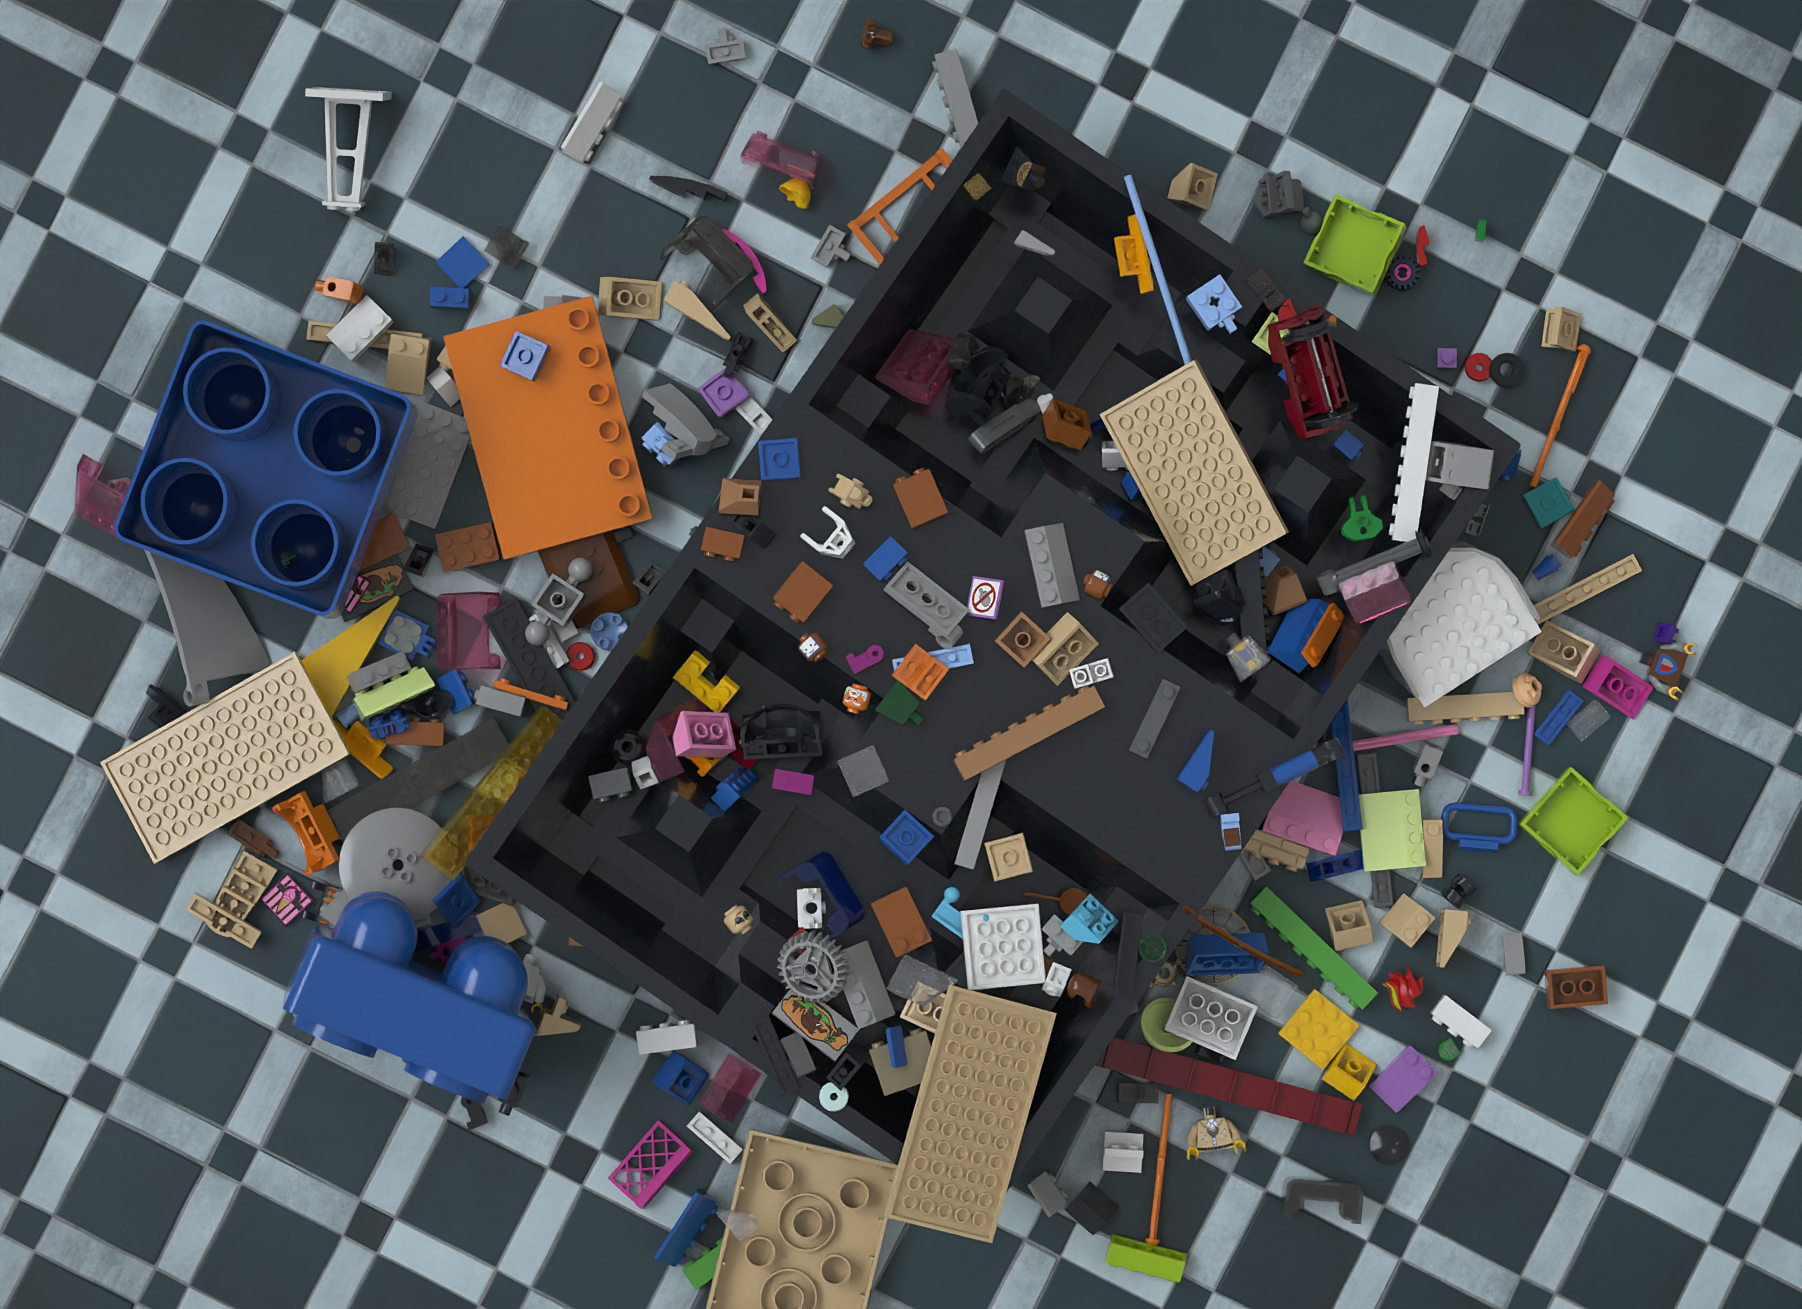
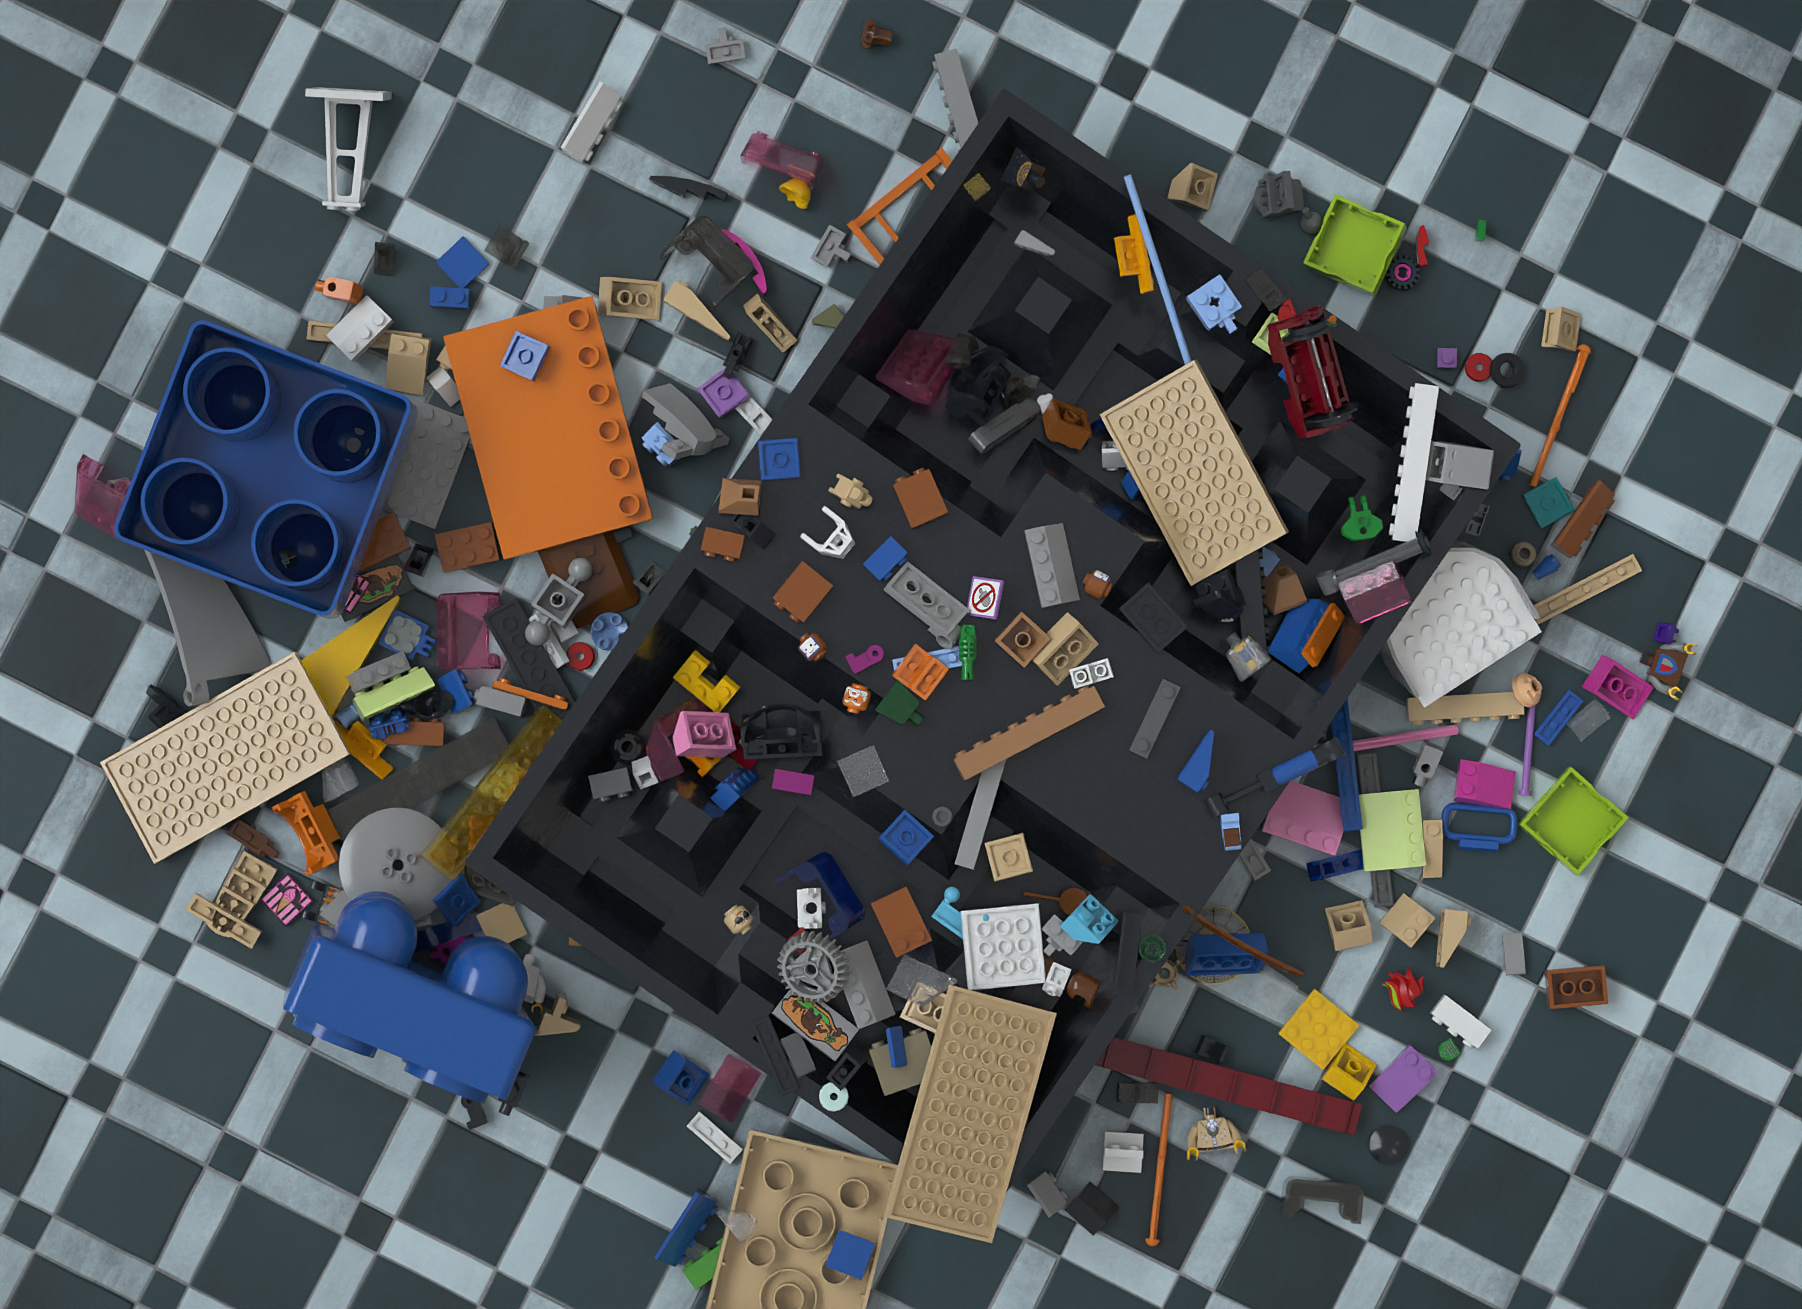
dark pink fence [608,1120,694,1210] -> none
white brick [636,1020,698,1055] -> none
lime brick [1105,1234,1187,1282] -> none
yellowish green dish [1140,998,1192,1052] -> none
white slope [1164,976,1258,1060] -> none
tan brick [1241,829,1310,872] -> none
bright green brick [1250,886,1378,1010] -> none
blue brick [1332,430,1364,461] -> none
black wheel [1440,873,1477,909] -> none
tan slope [1528,620,1601,684] -> none
none -> blue tile [825,1229,875,1280]
none -> green hinge [959,625,976,680]
none -> dark pink slope [1453,759,1515,810]
none -> dark tan head [1510,541,1536,567]

